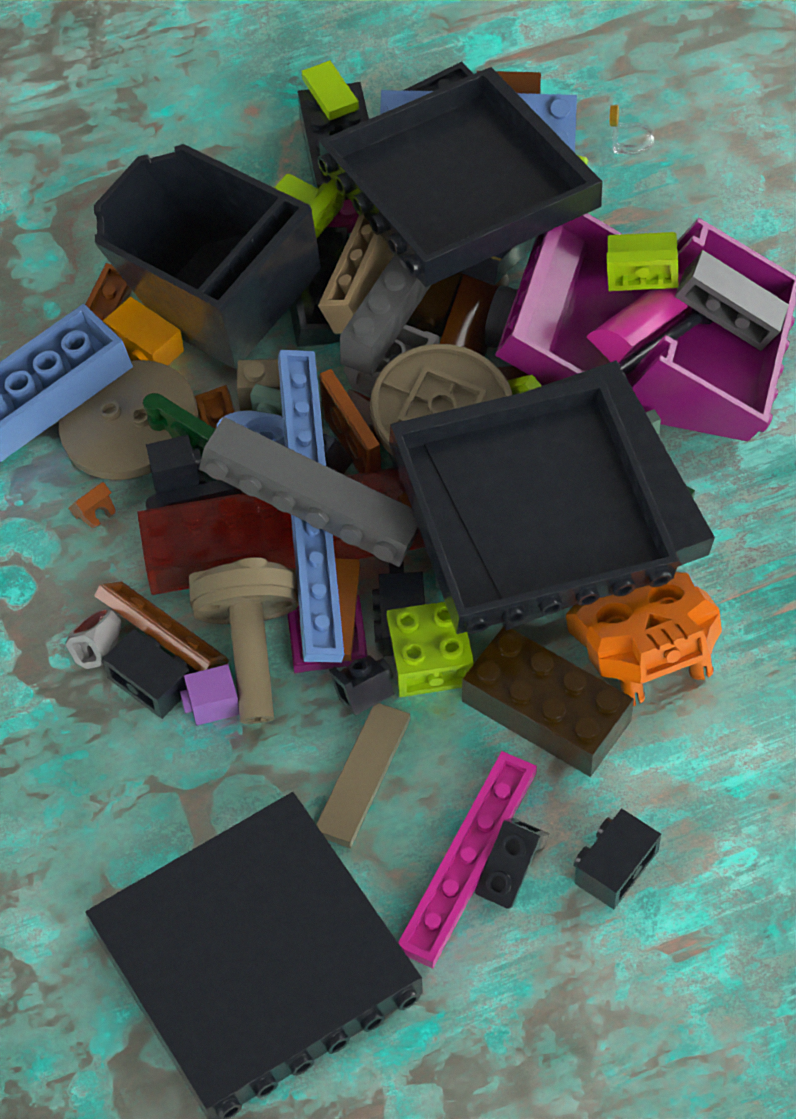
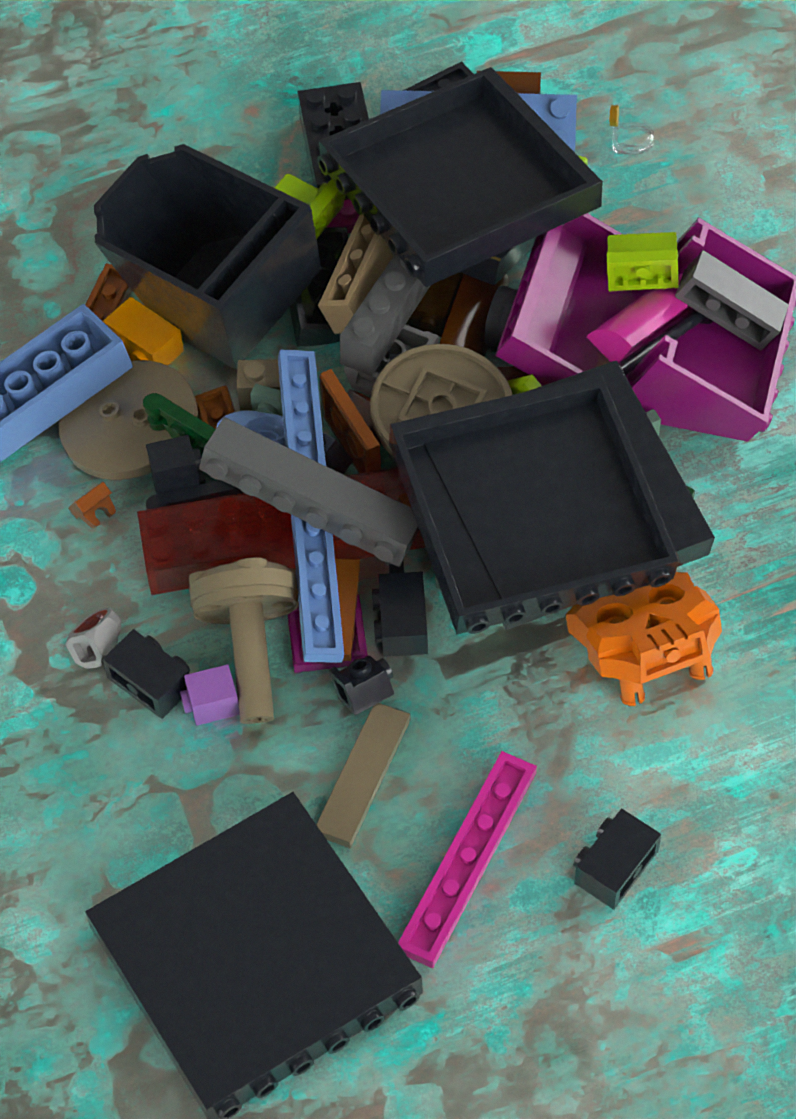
dark orange tile [94,581,230,672] -> none
lime tile [301,60,359,120] -> none
lime bracket [387,601,474,698] -> none
dark brown brick [462,626,634,777] -> none
black bracket [475,818,550,909] -> none

